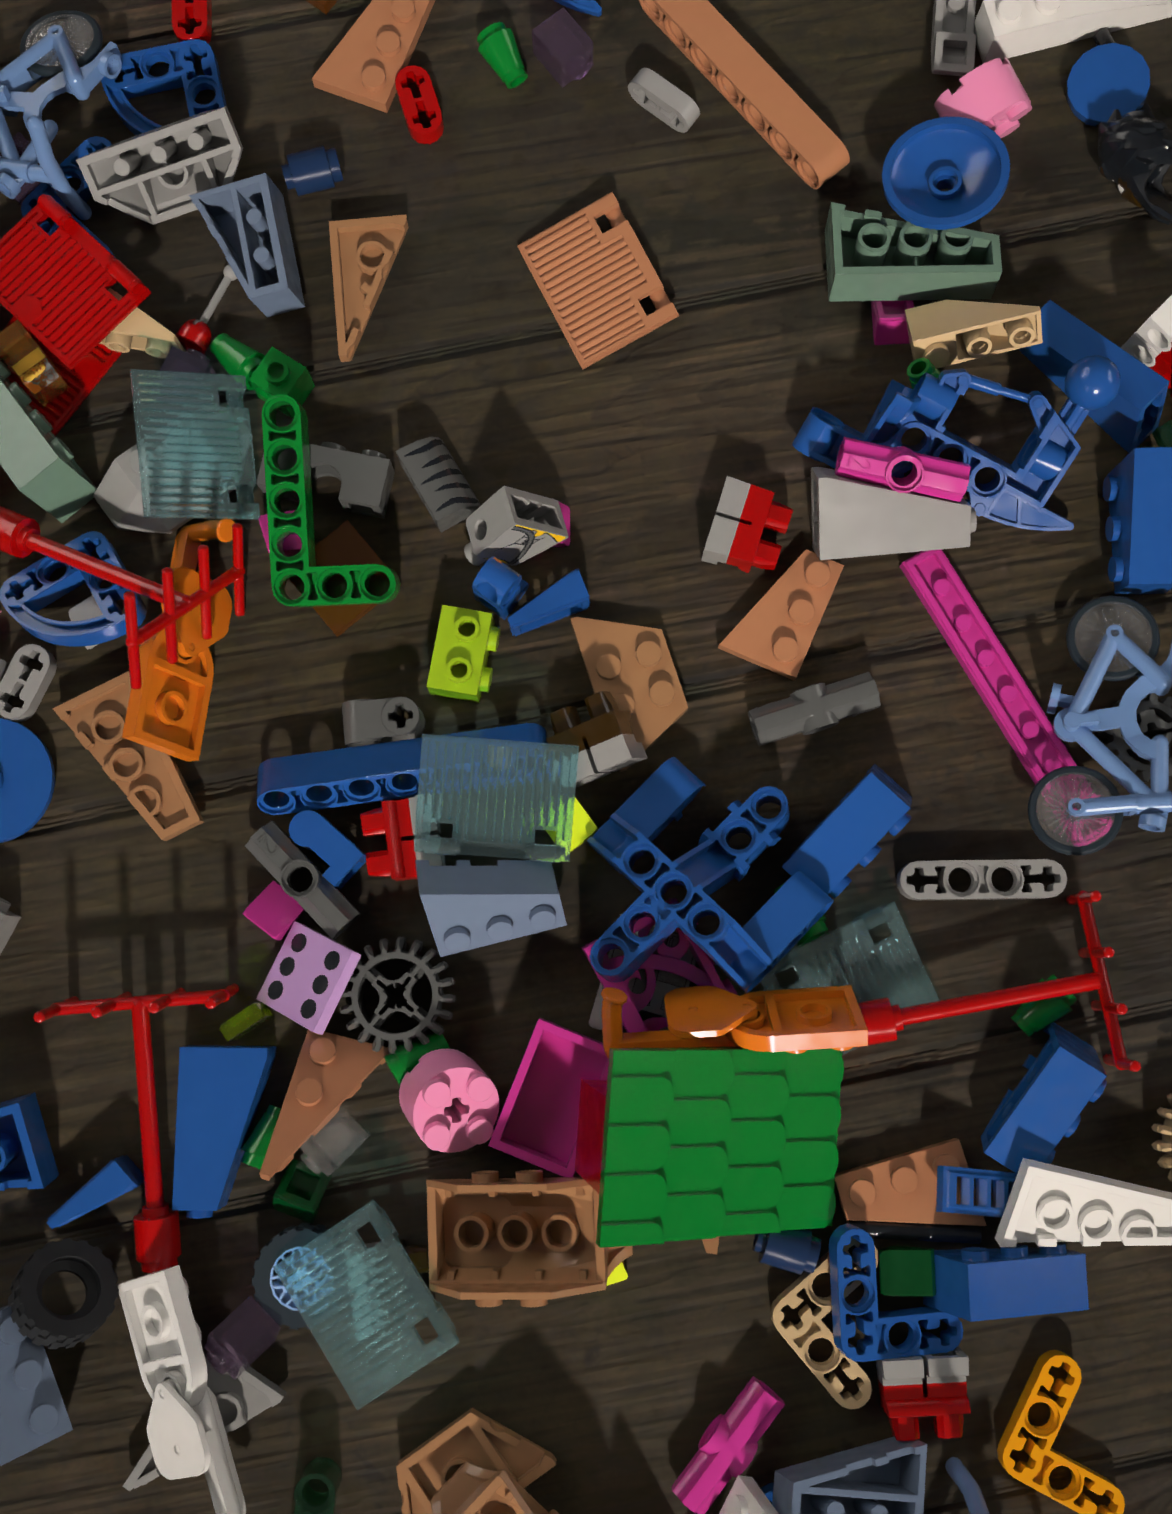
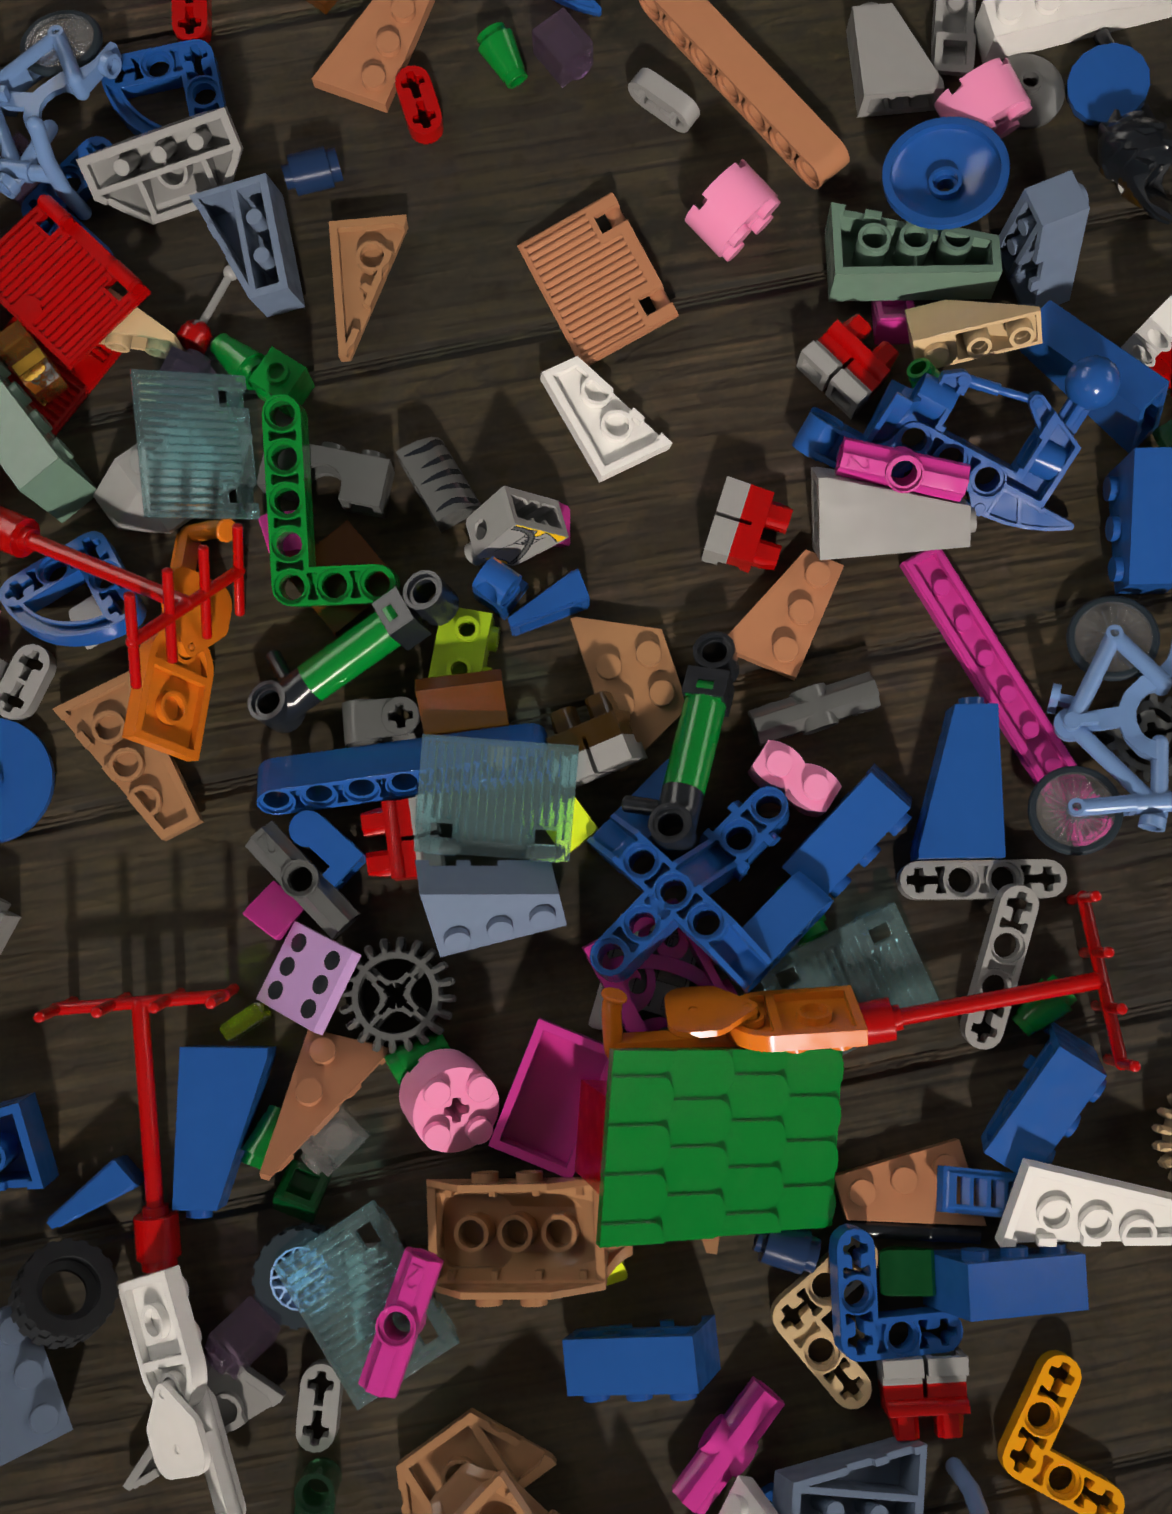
none -> black piece [247,570,459,733]
none -> light grey beam [296,1358,344,1453]
none -> dark pink piece [358,1246,444,1399]
none -> reddish brown tile [415,669,510,737]
none -> white wing [540,356,672,483]
none -> blue wedge [562,1314,721,1403]
none -> black piece [622,631,740,860]
none -> bright pink brick [685,159,781,262]
none -> bright pink brick [747,740,842,817]
none -> hips [796,314,899,419]
none -> light grey slope [846,2,944,118]
none -> blue slope [910,697,1006,862]
none -> light grey beam [960,883,1039,1050]
none -> sand blue wedge [999,170,1090,309]
none -> dark grey dish [1001,53,1065,130]

